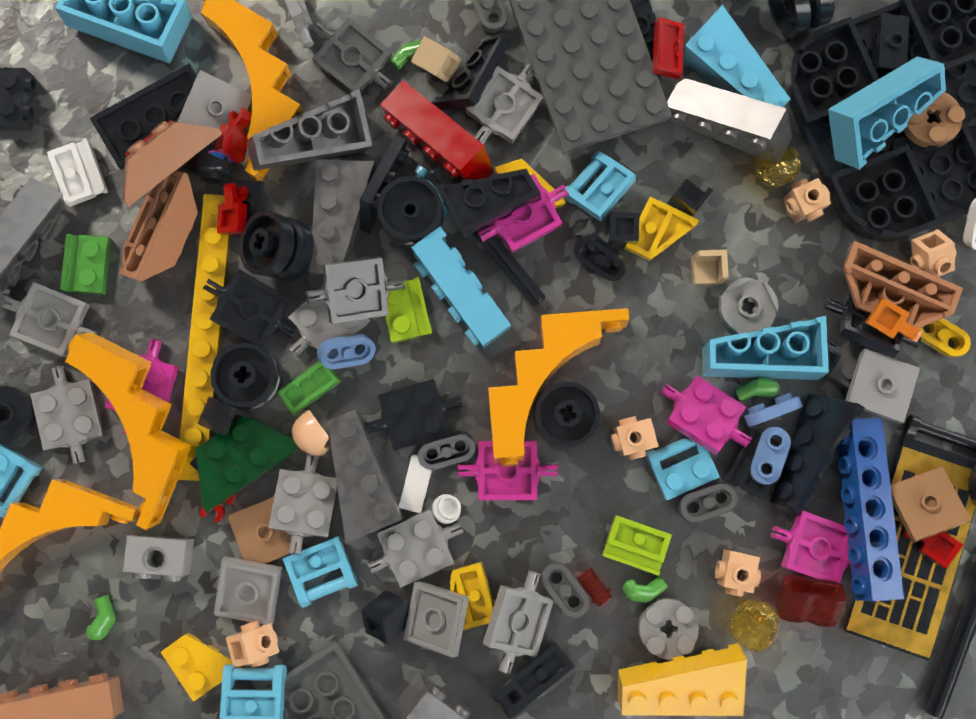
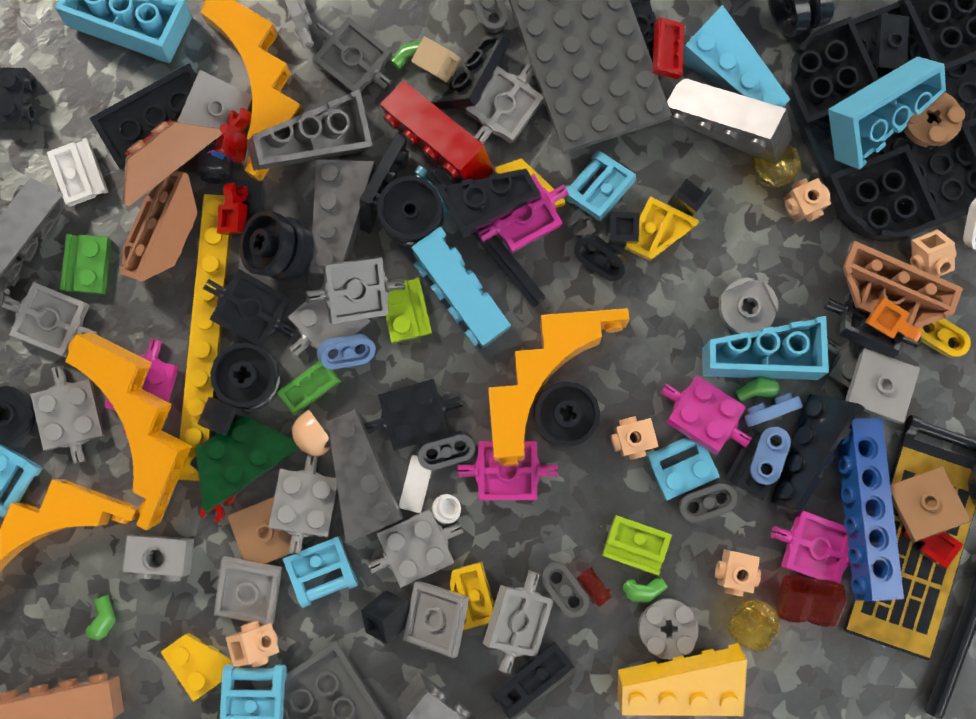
tan panel [691,249,729,286] -> none

